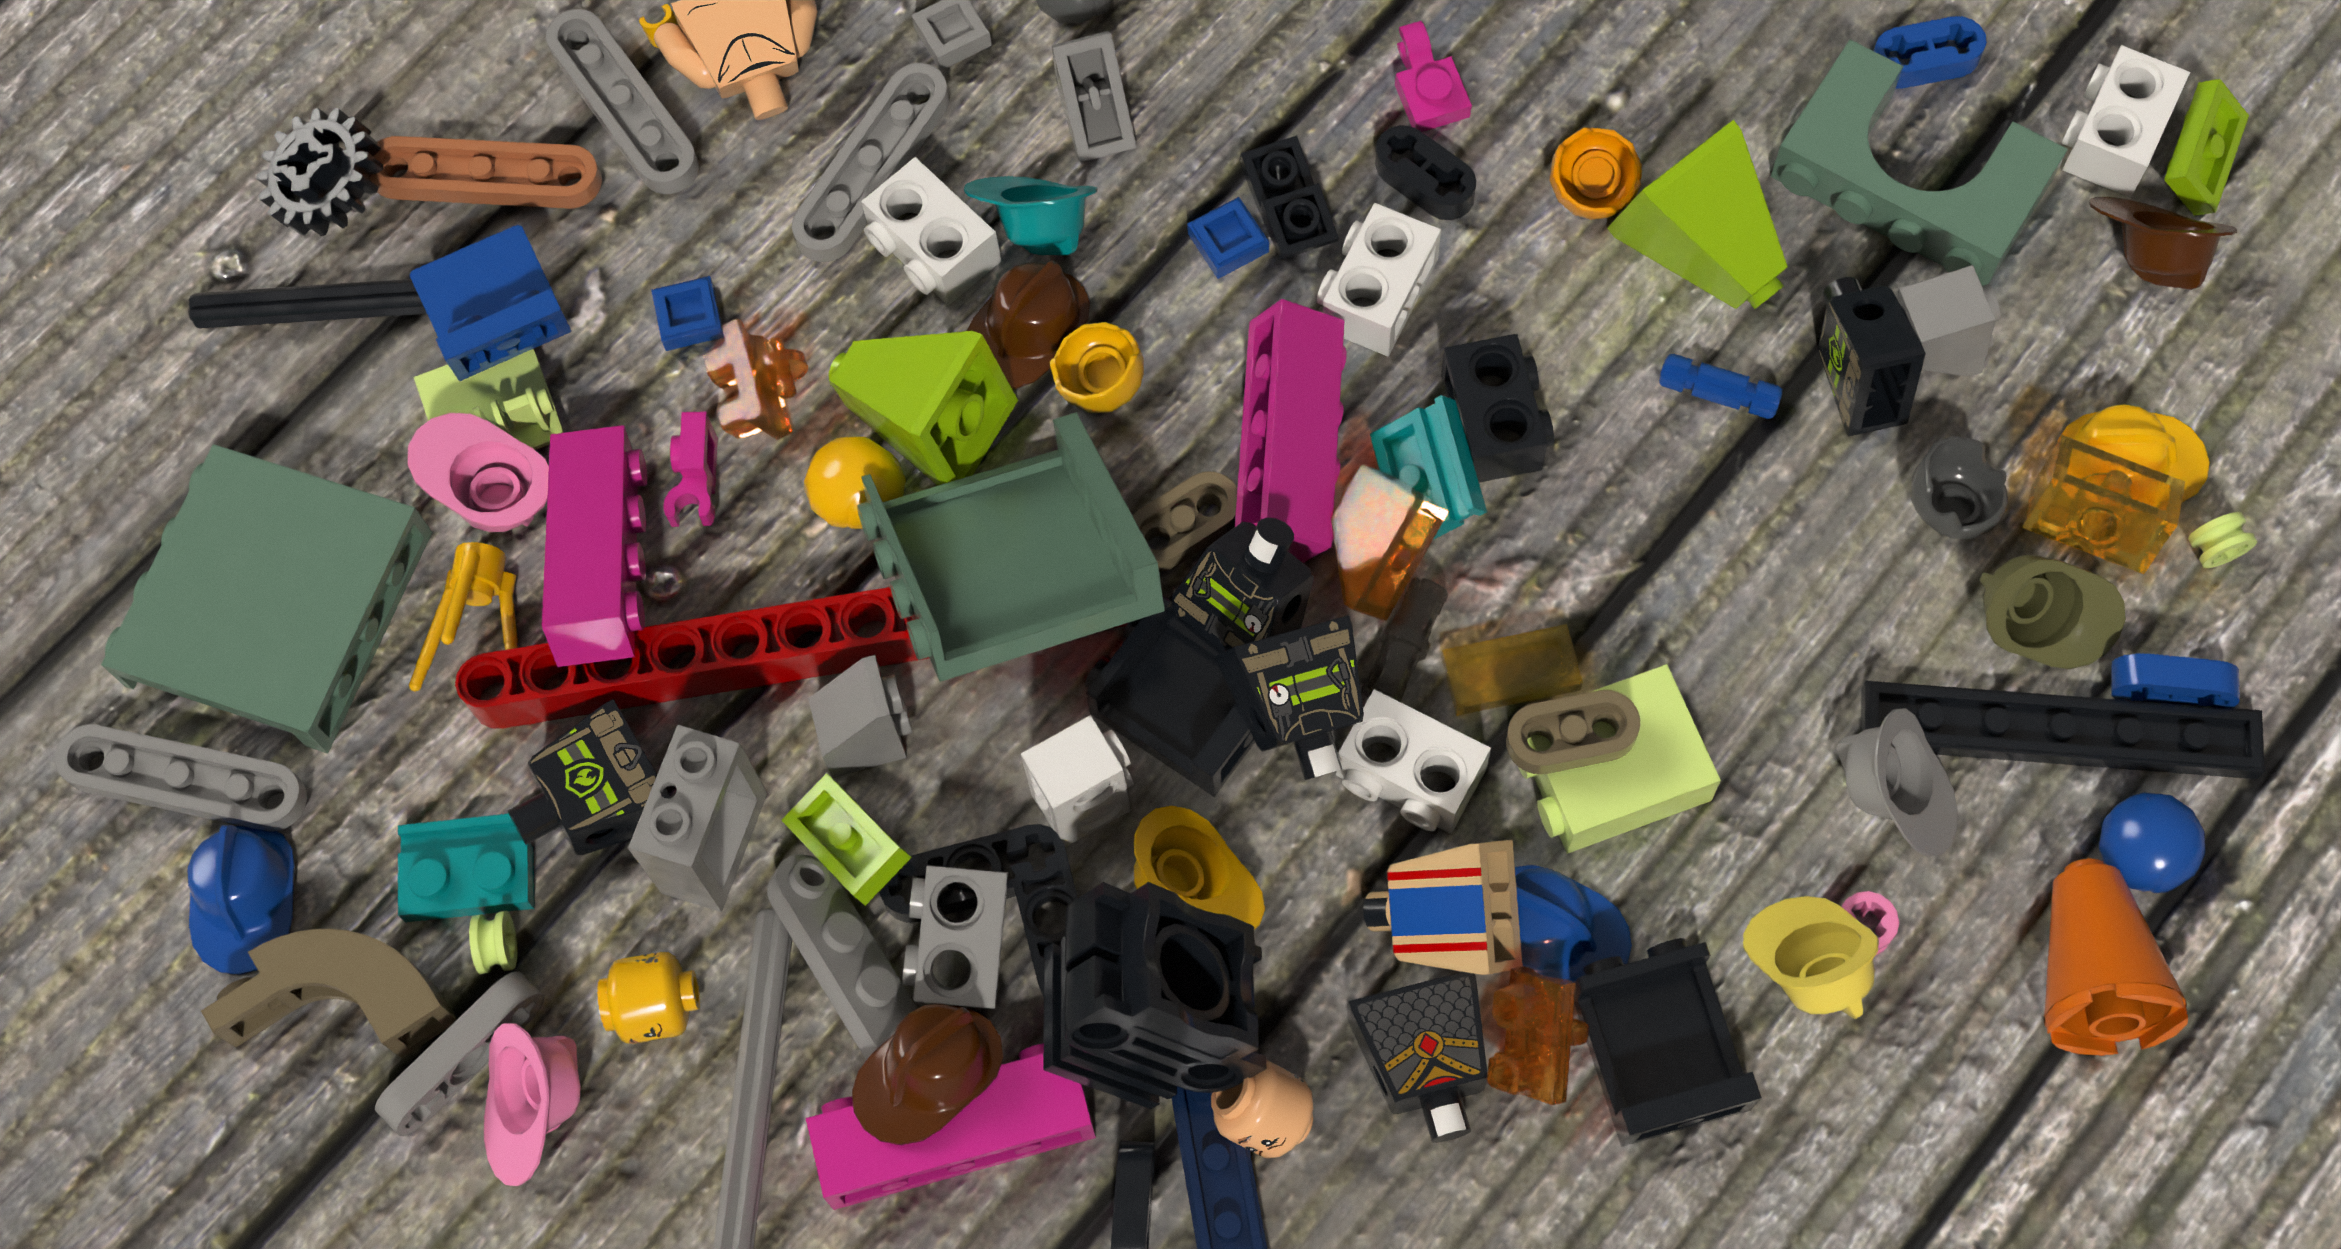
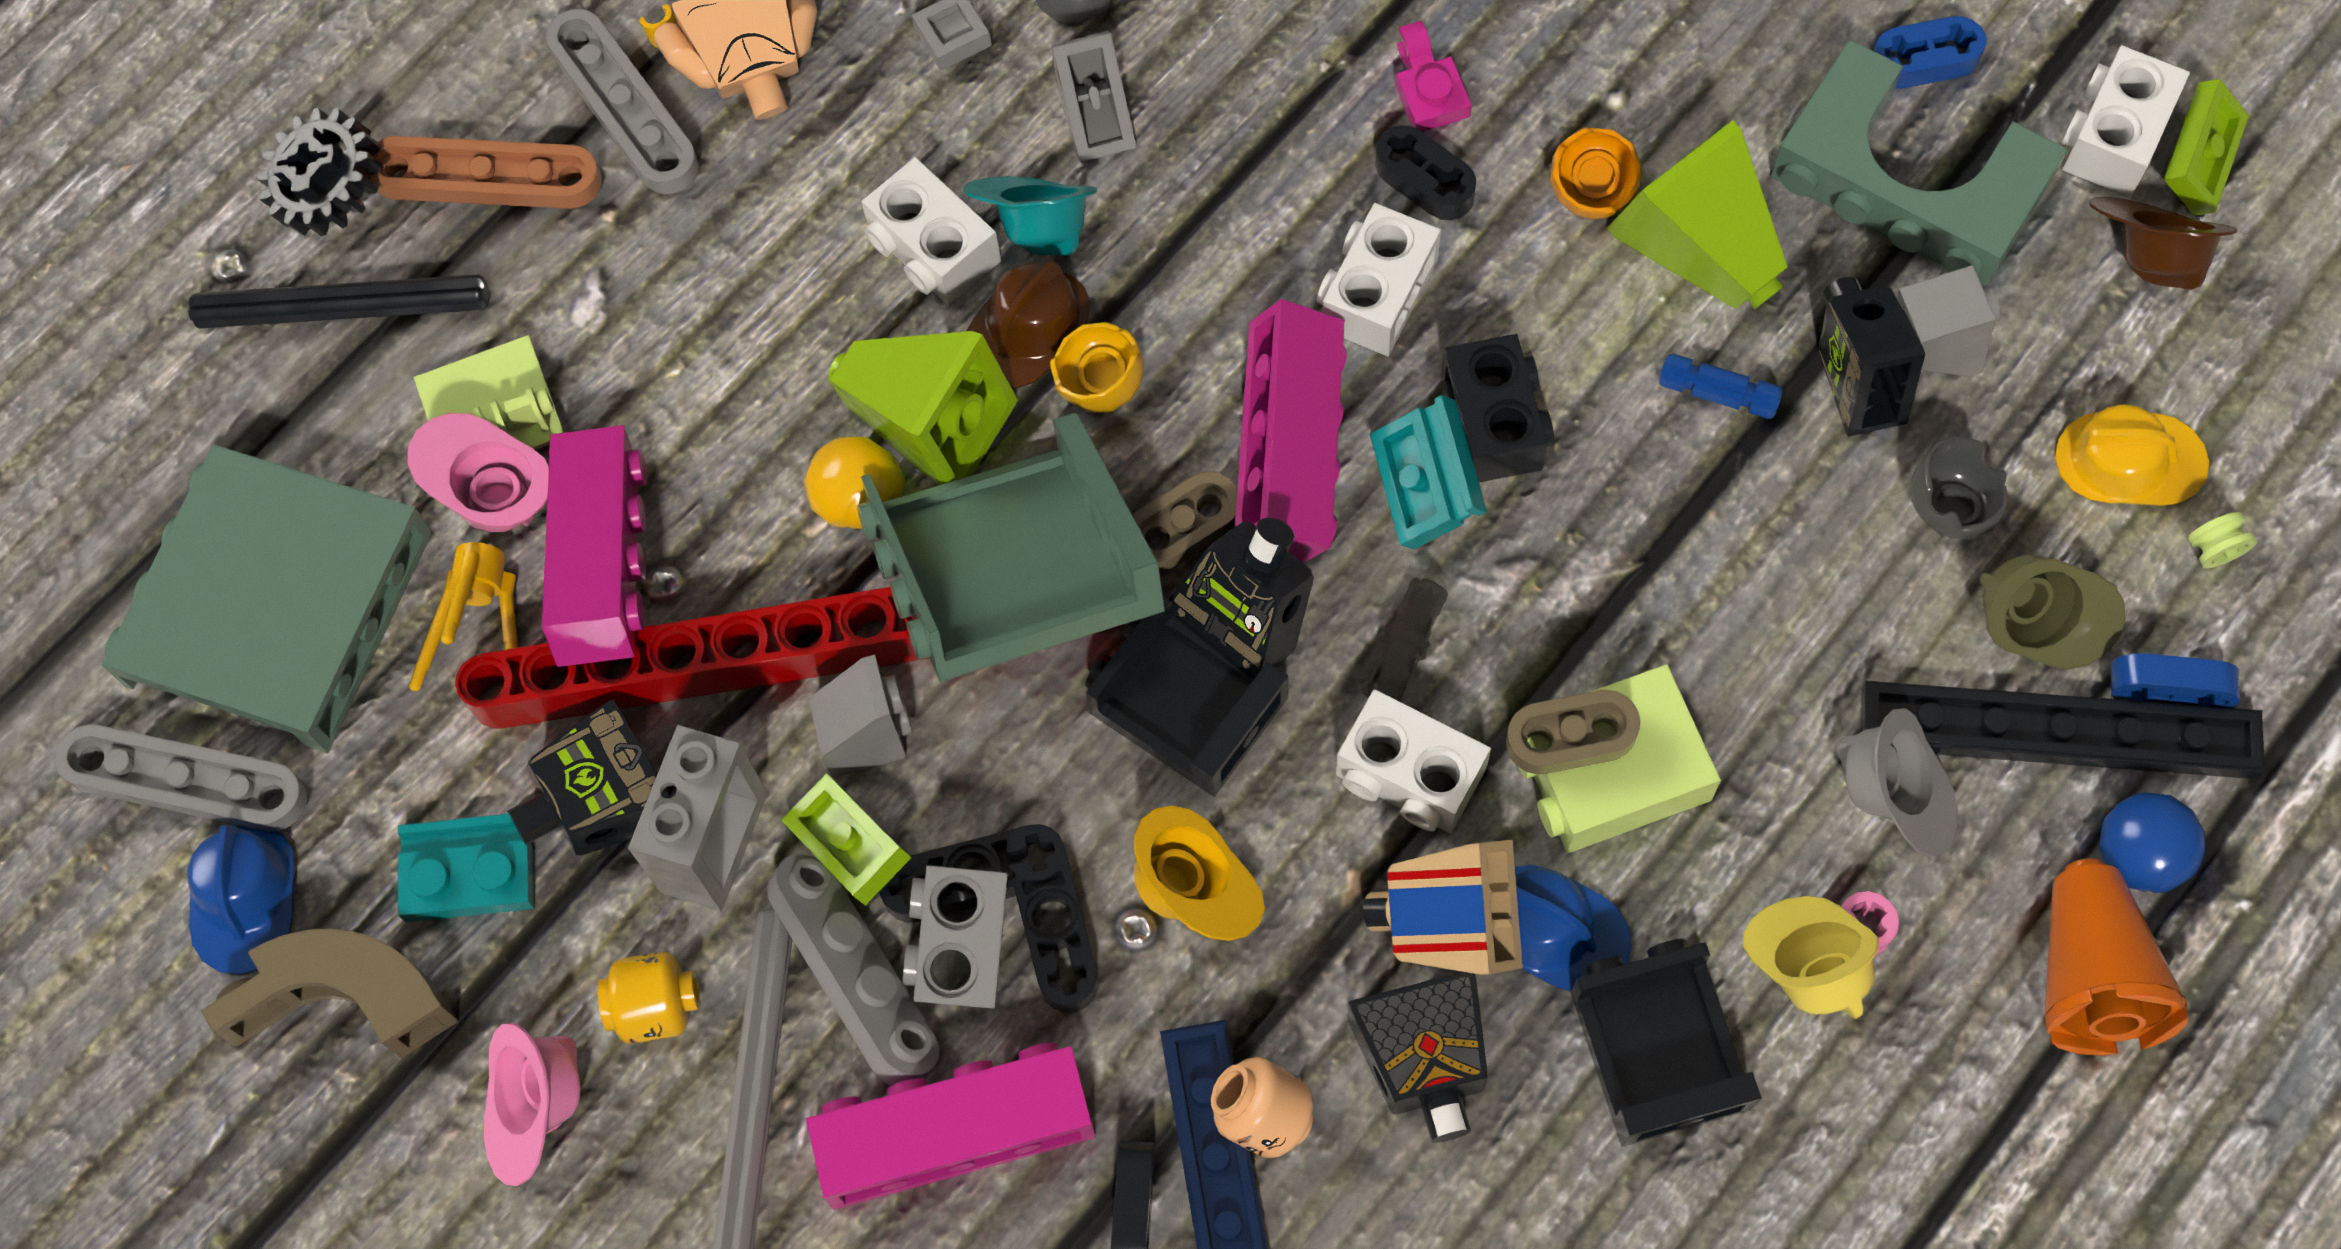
light grey beam [375,971,544,1136] -> none
blue bracket [410,225,572,382] -> none
yellowish green bush [469,911,517,974] -> none
blue tile [651,276,725,351] -> none
dark pink plate [663,412,718,527] -> none
clear orange hips [702,318,808,440] -> none
light grey plate [792,63,949,262] -> none
reddish brown piece [852,1004,1003,1145] -> none
white brick [1021,715,1134,847] -> none
black piece [1043,882,1267,1109] -> none
blue tile [1187,197,1269,279] -> none
black torso [1216,615,1364,780] -> none
black slope [1239,135,1339,260] -> none
clear orange slope [1331,464,1449,621] -> none
clear yellow tile [1441,624,1583,716] -> none
clear orange hips [1487,966,1589,1105] -> none
clear yellow brick [2022,435,2185,574] -> none

